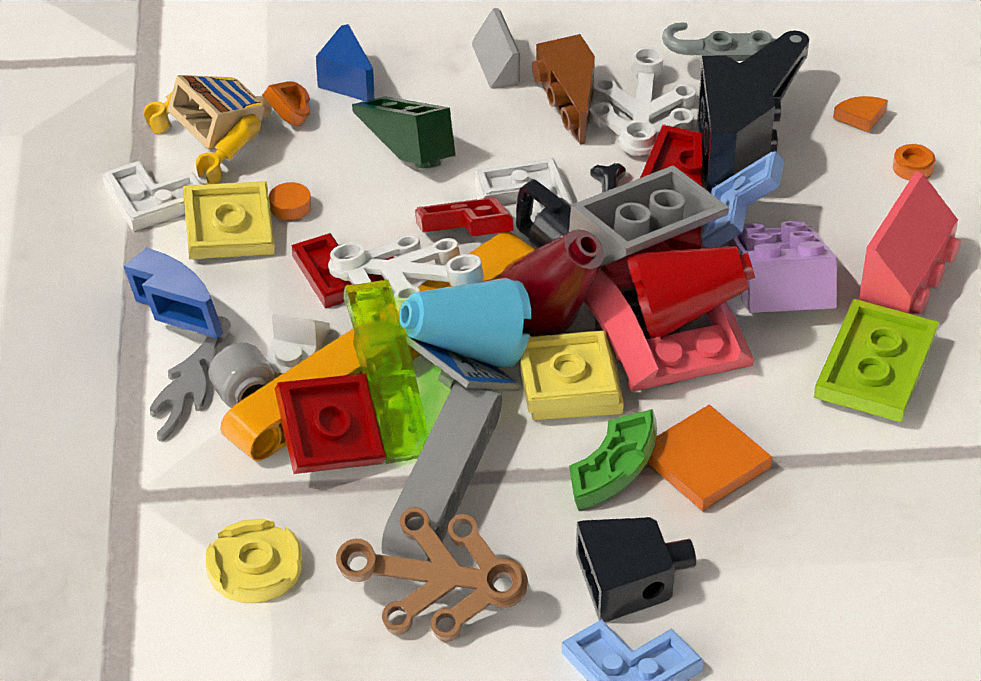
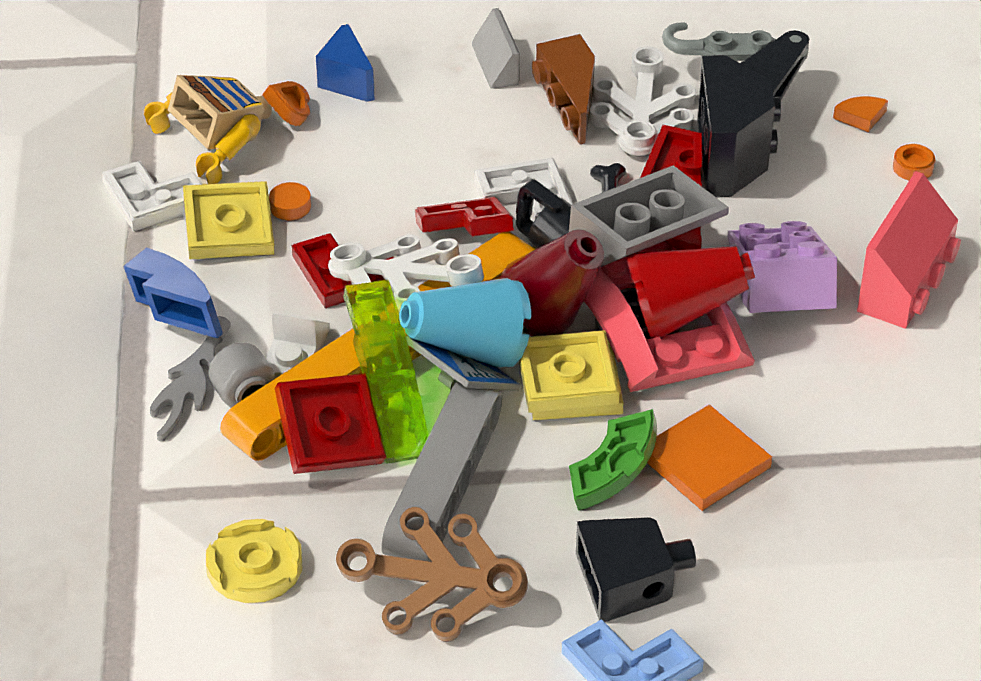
dark green slope [352,96,456,169] -> none
light blue tile [702,151,785,248] -> none
lime plate [814,299,939,423] -> none

